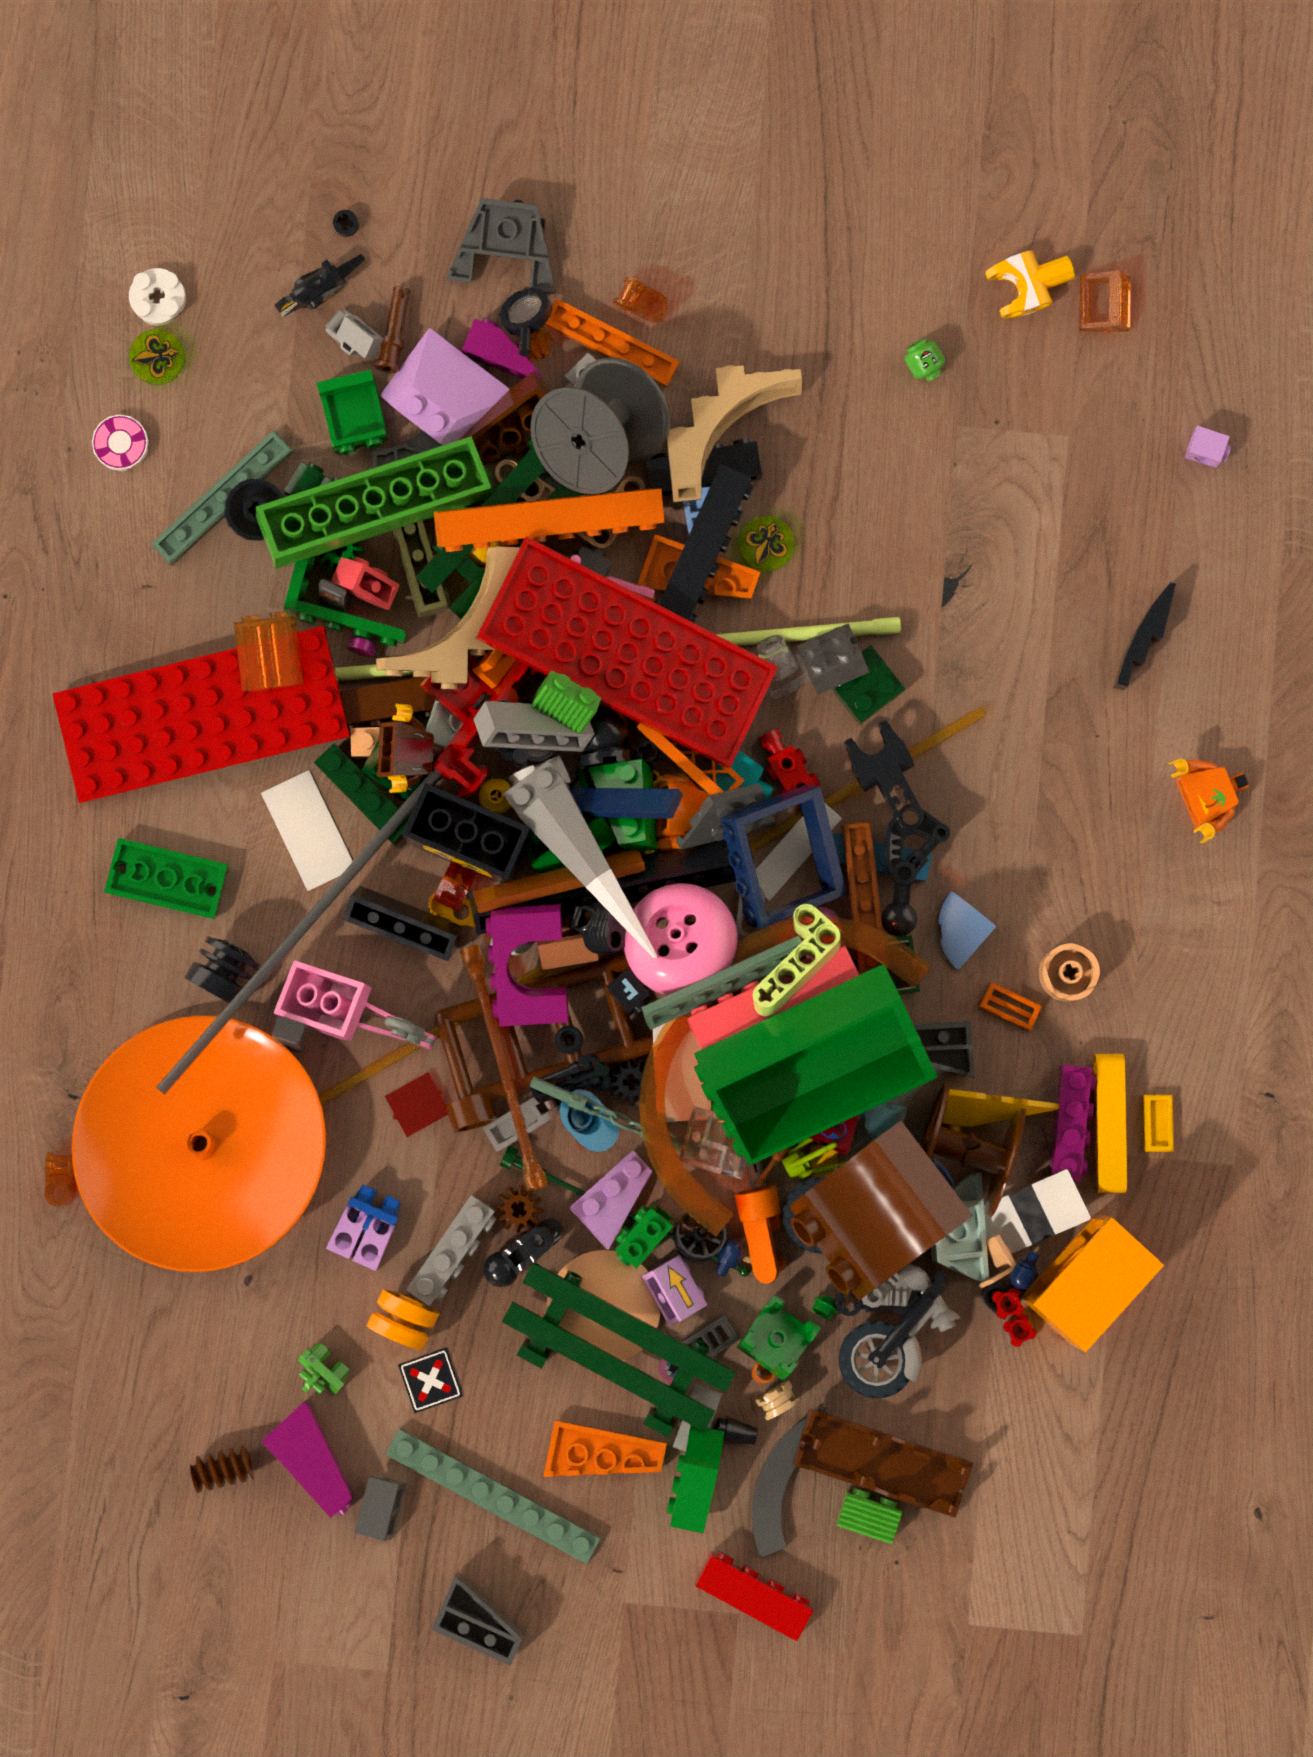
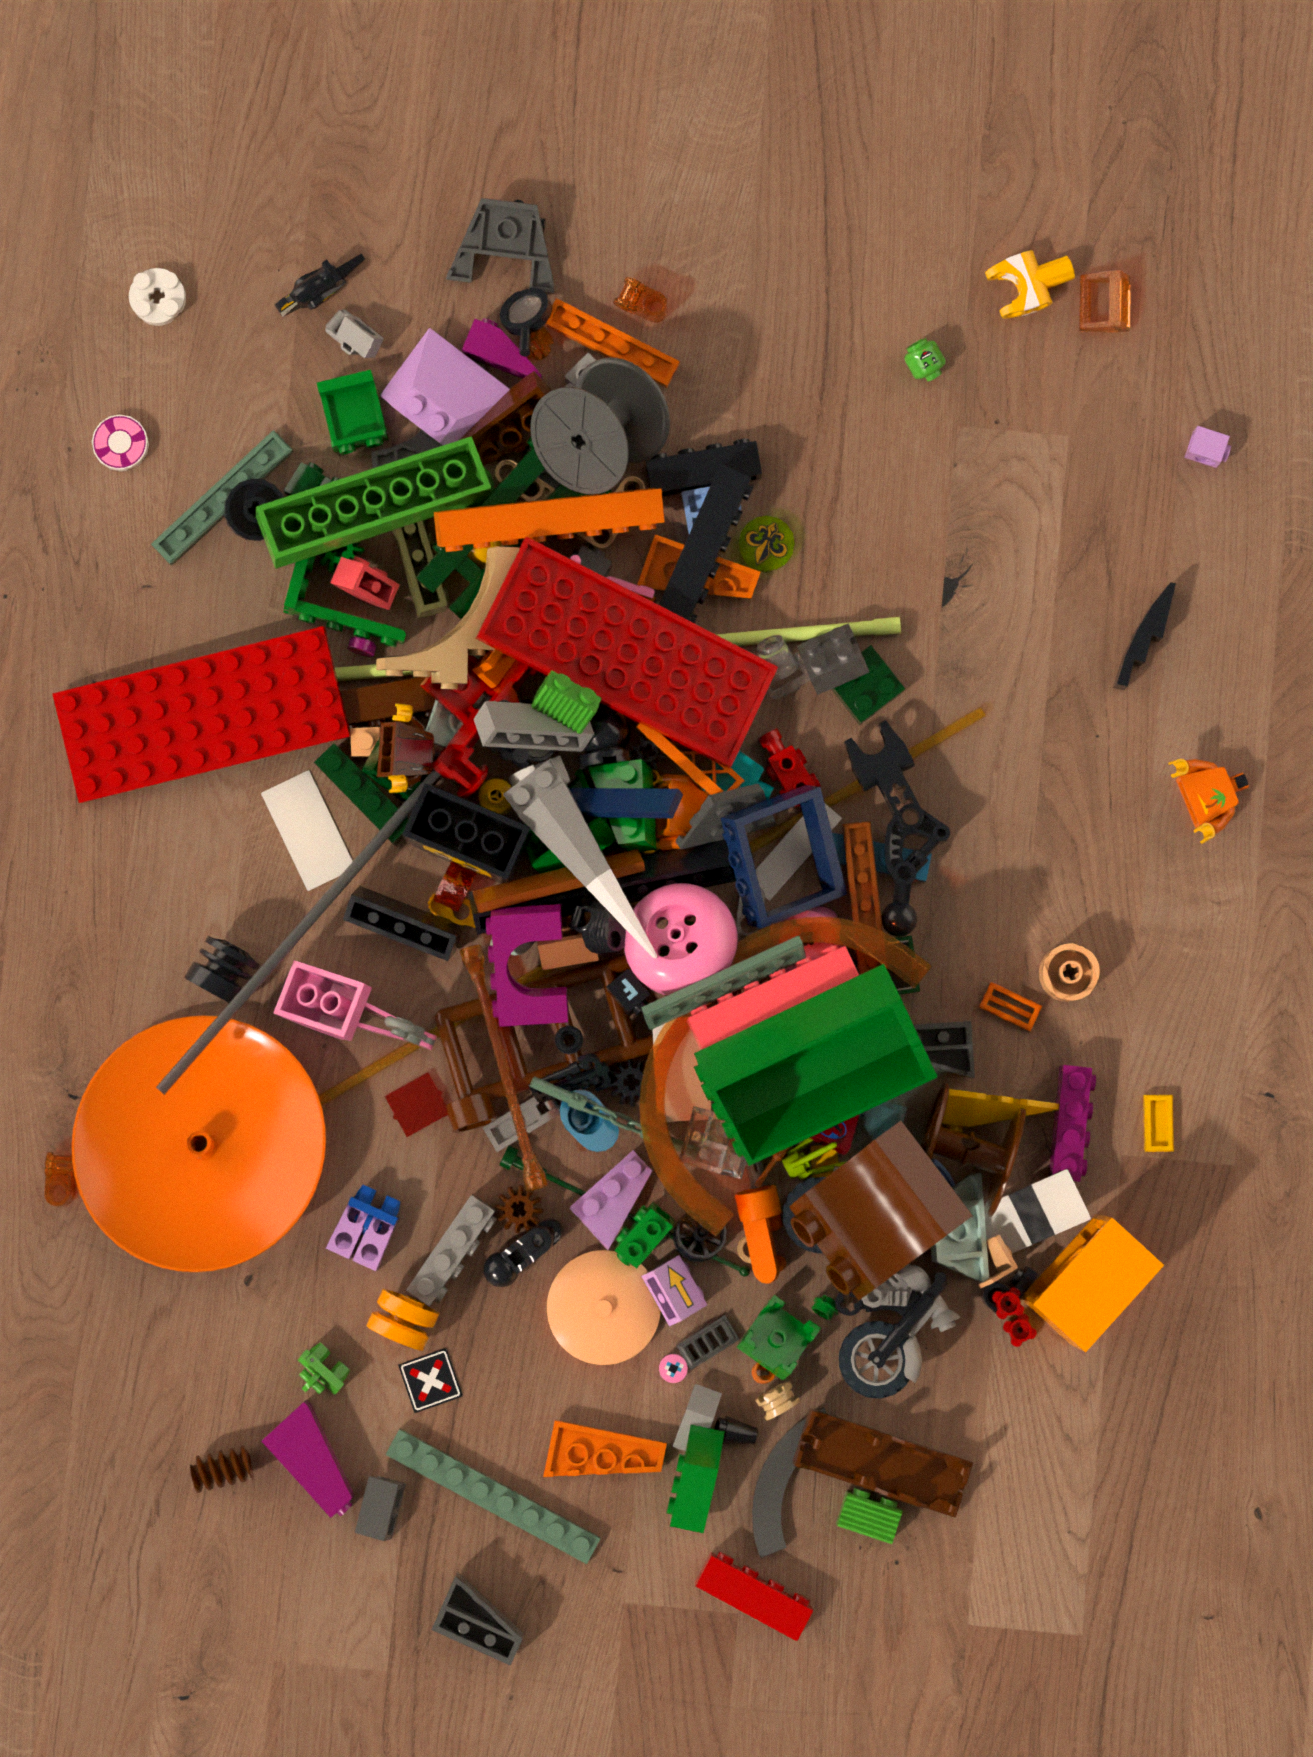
green piece [104,838,229,920] -> none
clear neon green tile [129,329,185,385] -> none
clear orange brick [234,611,304,692] -> none
dark grey slope [272,1016,306,1053] -> none
dark grey slope [318,579,352,613] -> none
black bush [333,210,359,237] -> none
reddish brown pin [375,286,411,373] -> none
dark green fence [502,1262,736,1437] -> none
tan arch [667,365,802,502] -> none
dark blue cylinder [716,1238,745,1277] -> none
yellowish green beam [753,904,841,1016] -> none
light blue brick [938,891,996,970] -> none
dark blue cylinder [1010,1250,1040,1290] -> none
yellow beam [1093,1053,1127,1193] -> none

